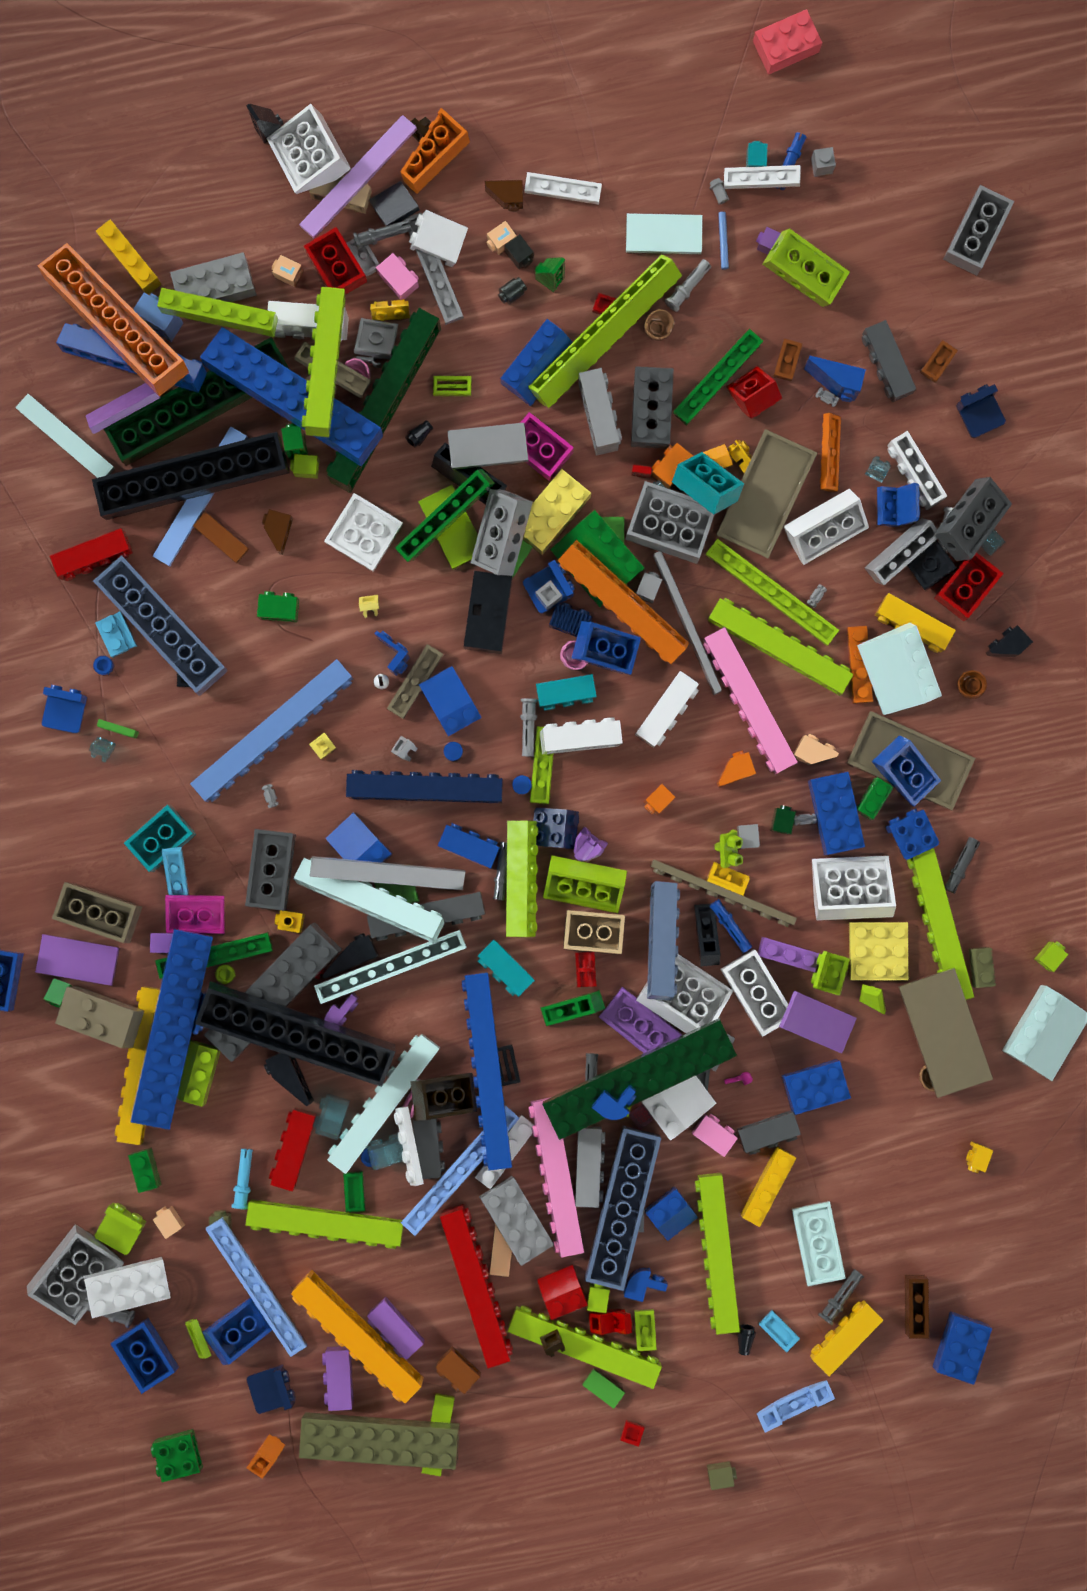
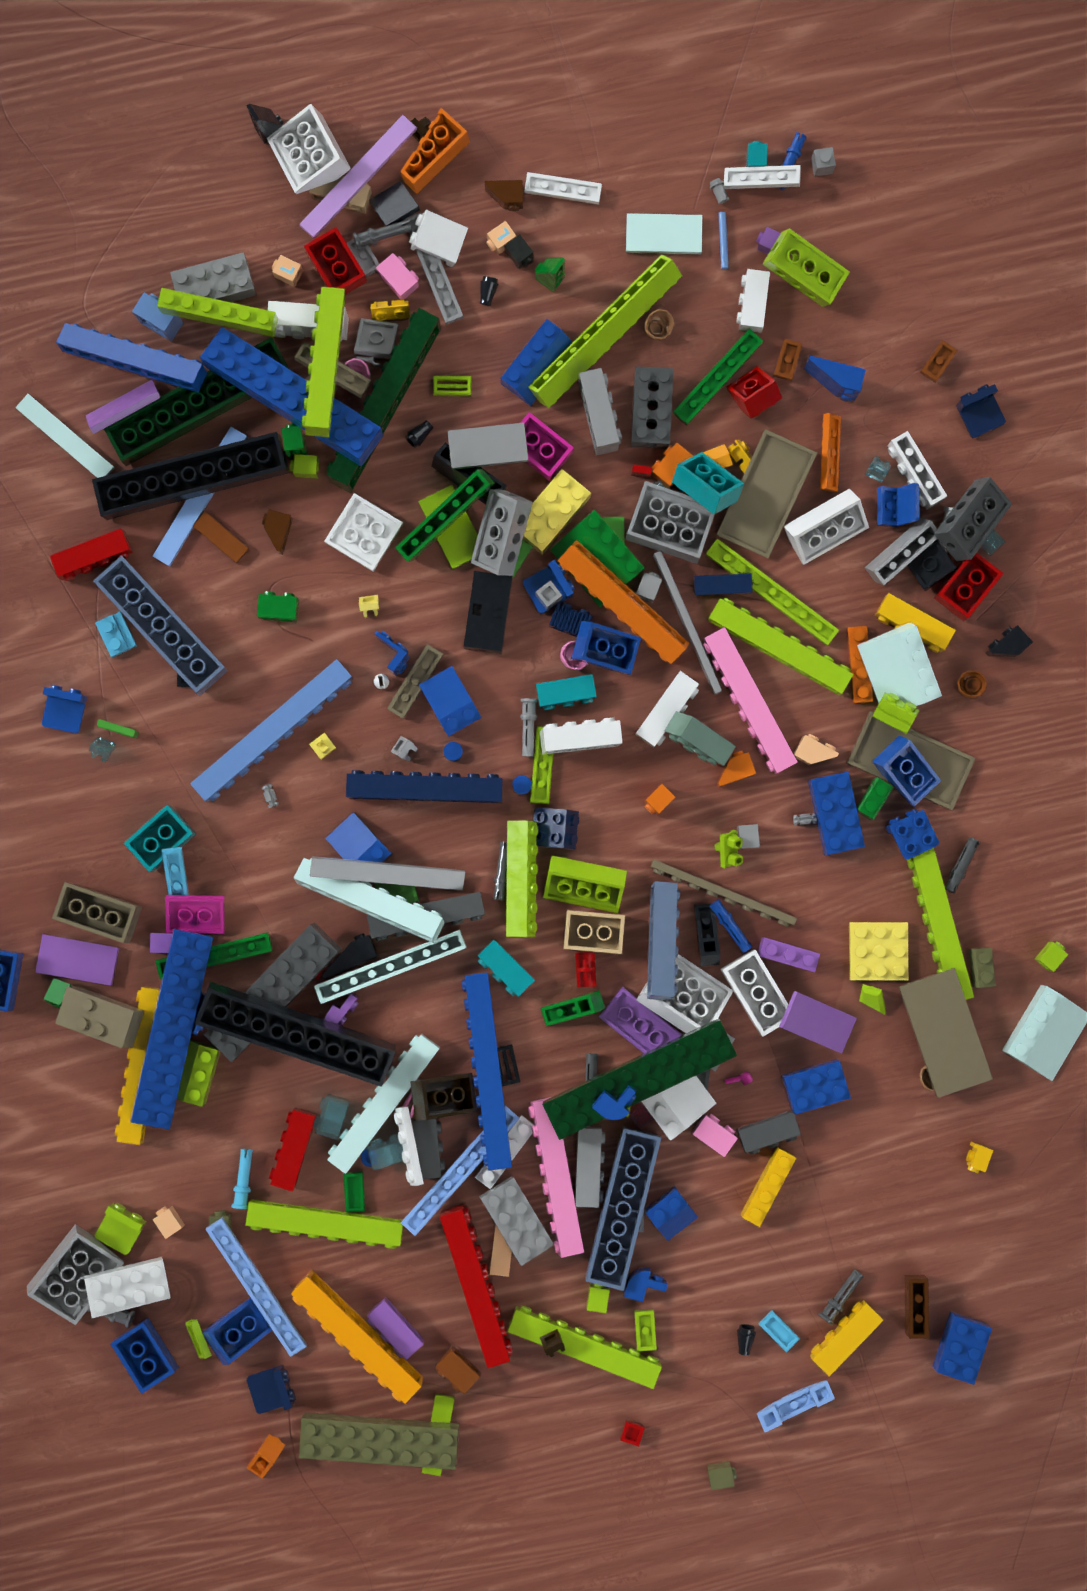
orange brick [37,243,189,397] -> none
blue tile [93,656,114,675] -> none
yellow brick [96,219,162,295] -> none
green brick [128,1147,162,1193] -> none
green brick [151,1429,203,1483] -> none
lime tile [215,965,235,984] -> none
dark grey brick [245,829,296,911] -> none
black slope [264,1053,314,1106] -> none
yellow brick [274,910,305,933] -> none
medium lavender brick [322,1346,354,1411] -> none
blue brick [438,823,500,869] -> none
pearl dark grey brick [498,277,527,305] -> none
red slope [537,1264,588,1320] -> none
medium lavender brick [573,827,608,862] -> none
bright green tile [582,1368,625,1409] -> none
red brick [589,1309,632,1335] -> none
red tile [592,293,616,315] -> none
light grey pin [665,259,712,312] -> none
lime brick [695,1173,740,1335] -> none
yellow hinge [706,862,750,896] -> none
coral brick [753,9,822,75] -> none
dark green brick [770,805,796,835] -> none
light aqua tile [792,1201,846,1286] -> none
light grey piece [807,584,827,608] -> none
lime bracket [811,951,850,996] -> none
white slope [812,856,896,920] -> none
light grey piece [816,387,839,407] -> none
dark grey brick [861,320,916,402] -> none
light grey brick [943,185,1014,276] -> none
none -> black cone [480,276,499,306]
none -> sand green brick [664,711,736,766]
none -> dark blue tile [694,573,753,595]
none -> white brick [736,269,770,333]
none -> lime brick [872,693,919,734]

